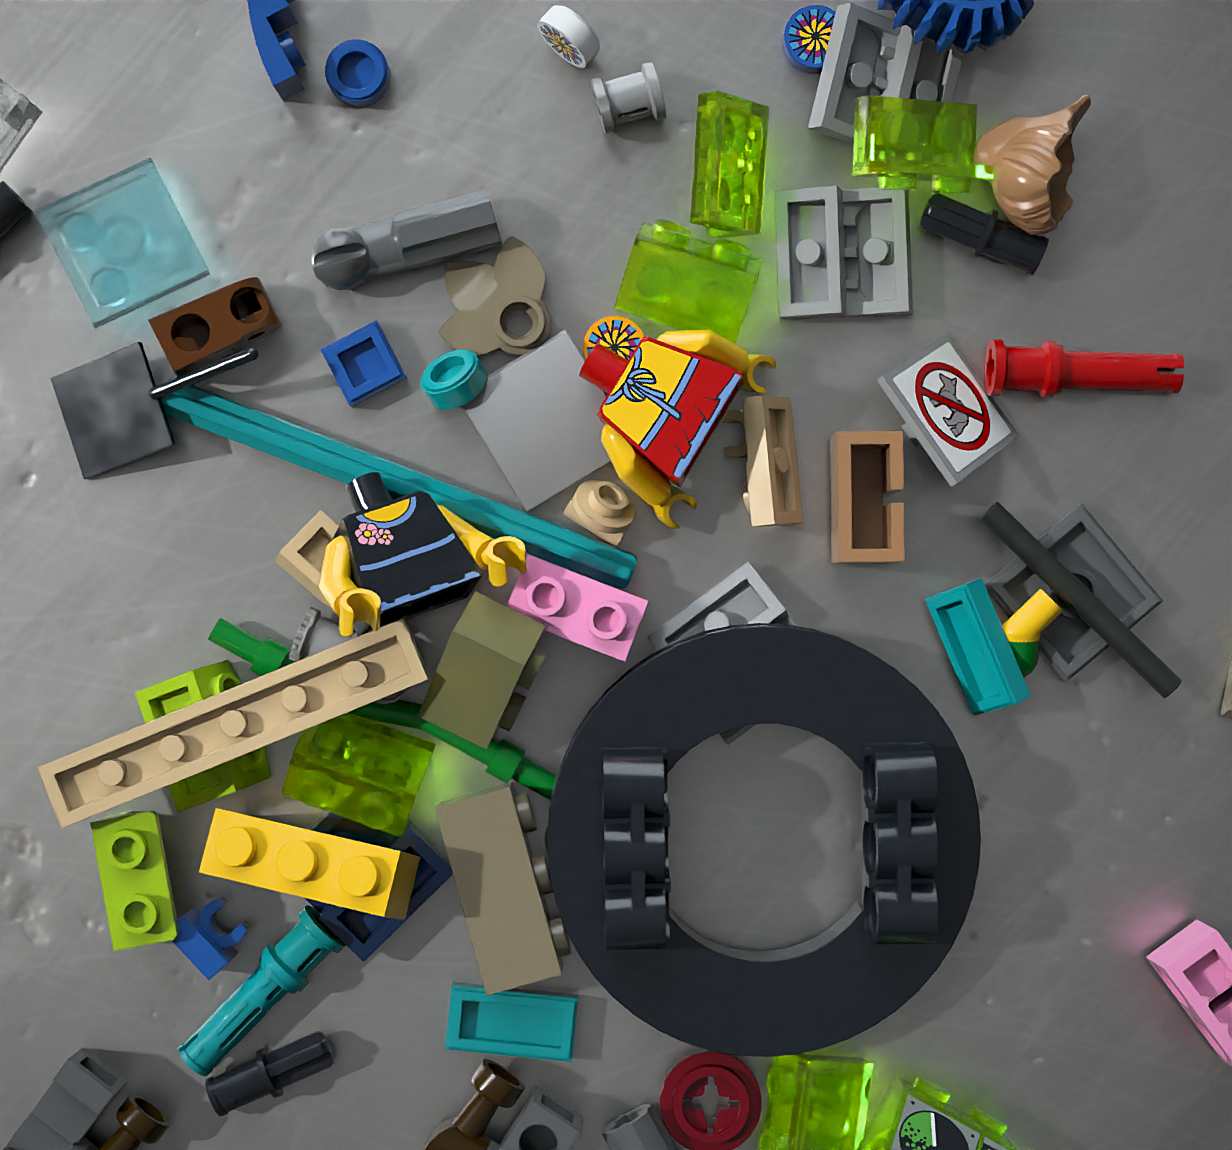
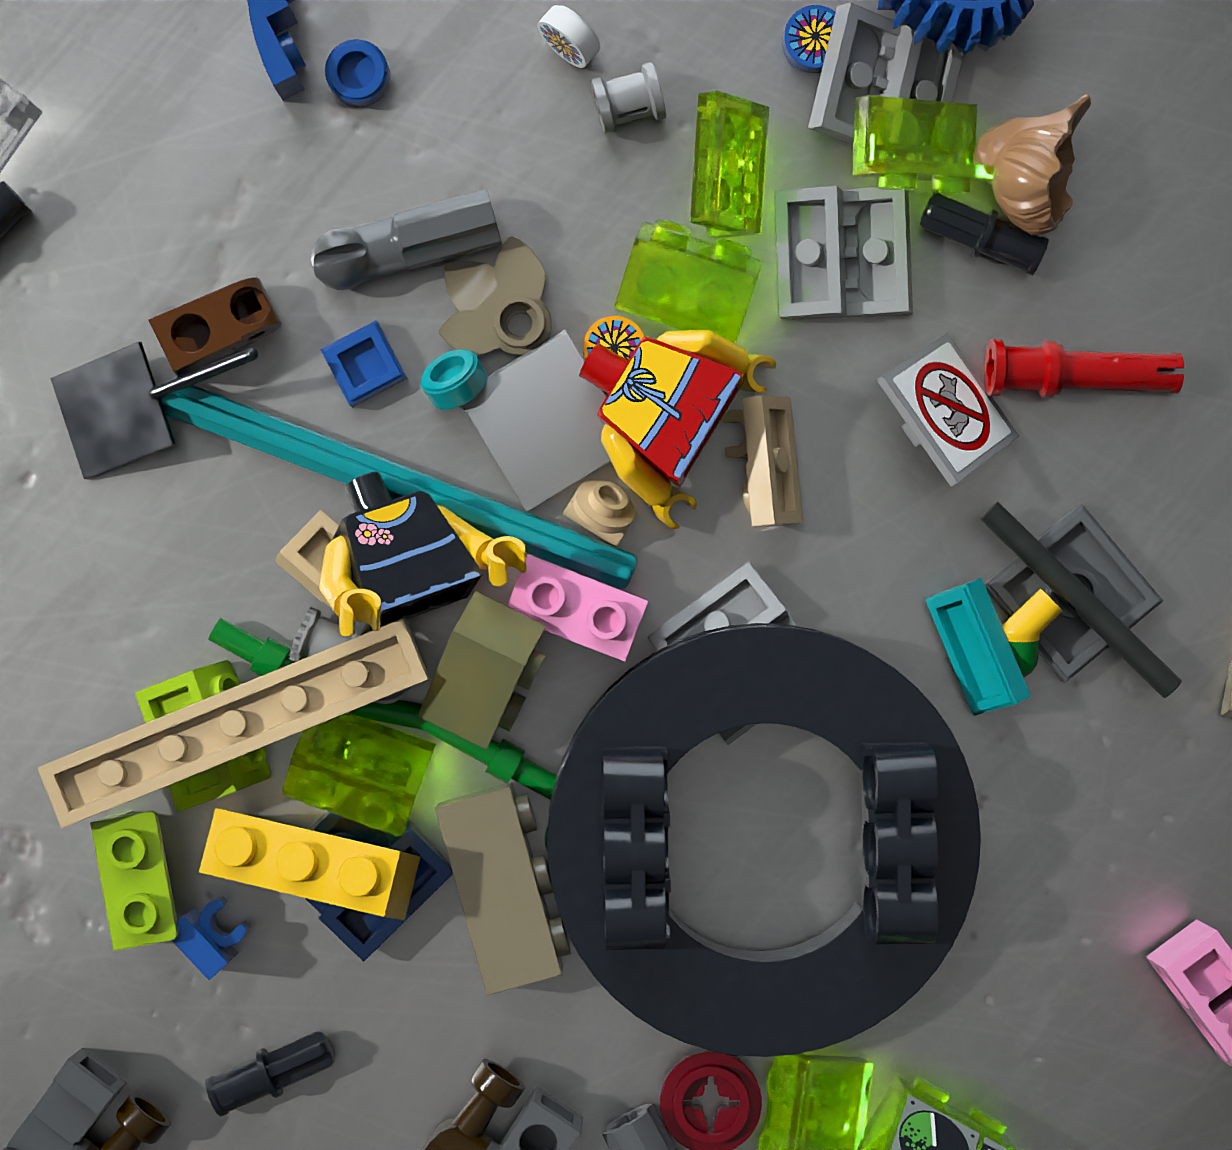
clear light blue plate [34,157,210,329] -> none
teal pin [178,905,346,1077] -> none
teal tile [445,982,579,1062] -> none
medium nougat piece [830,431,905,564] -> none

